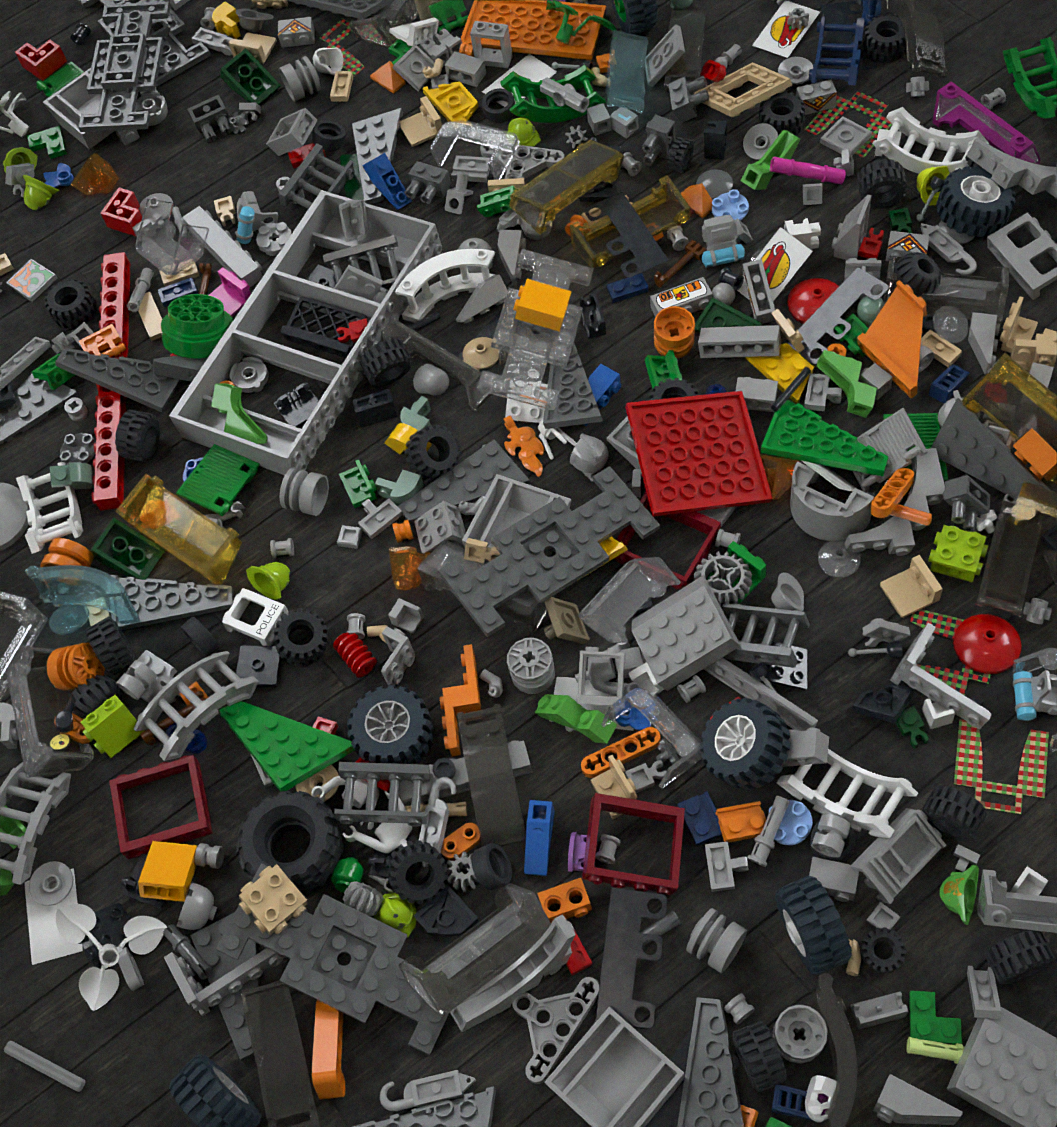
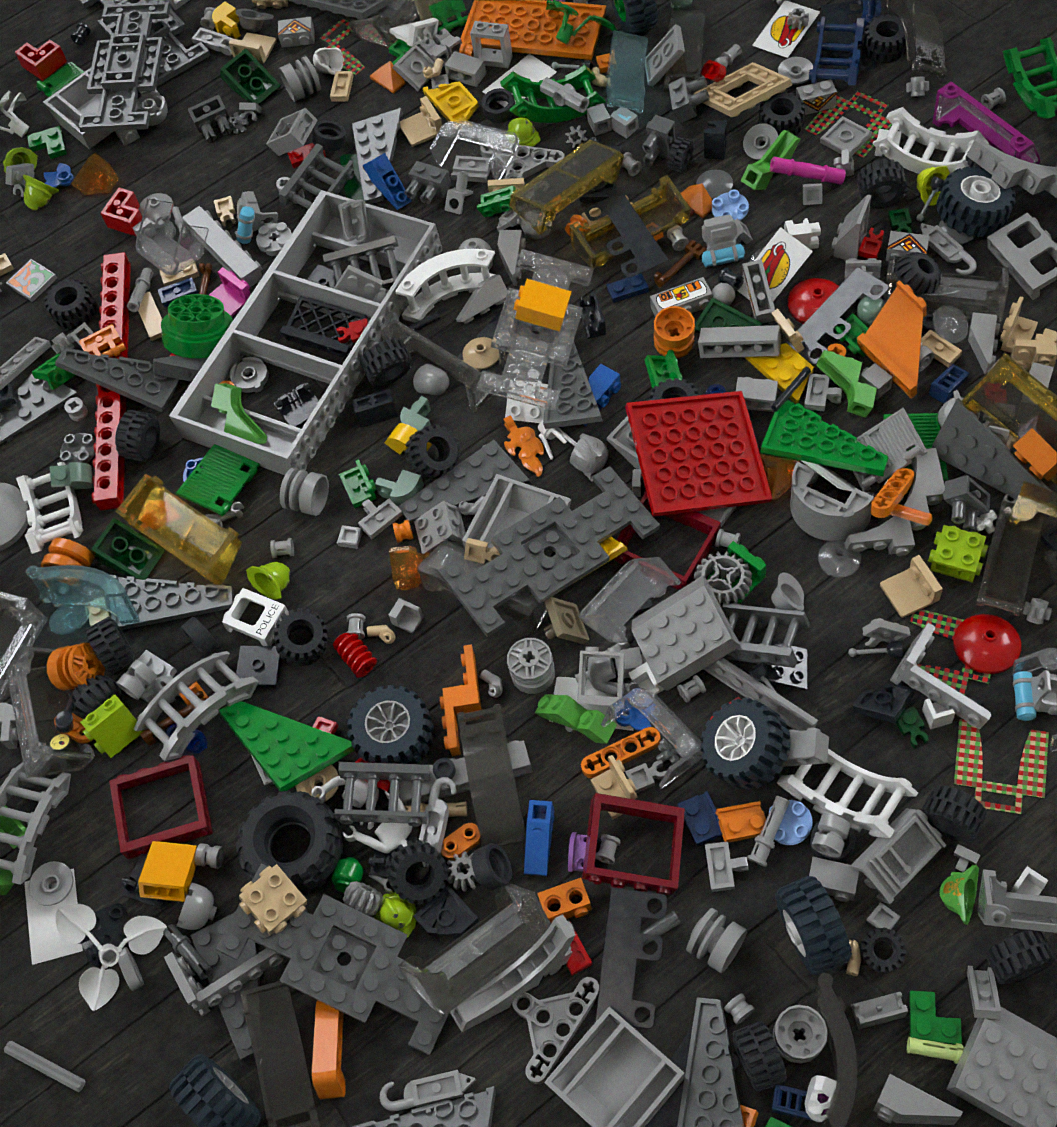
light grey bracket [381,626,415,685] -> none

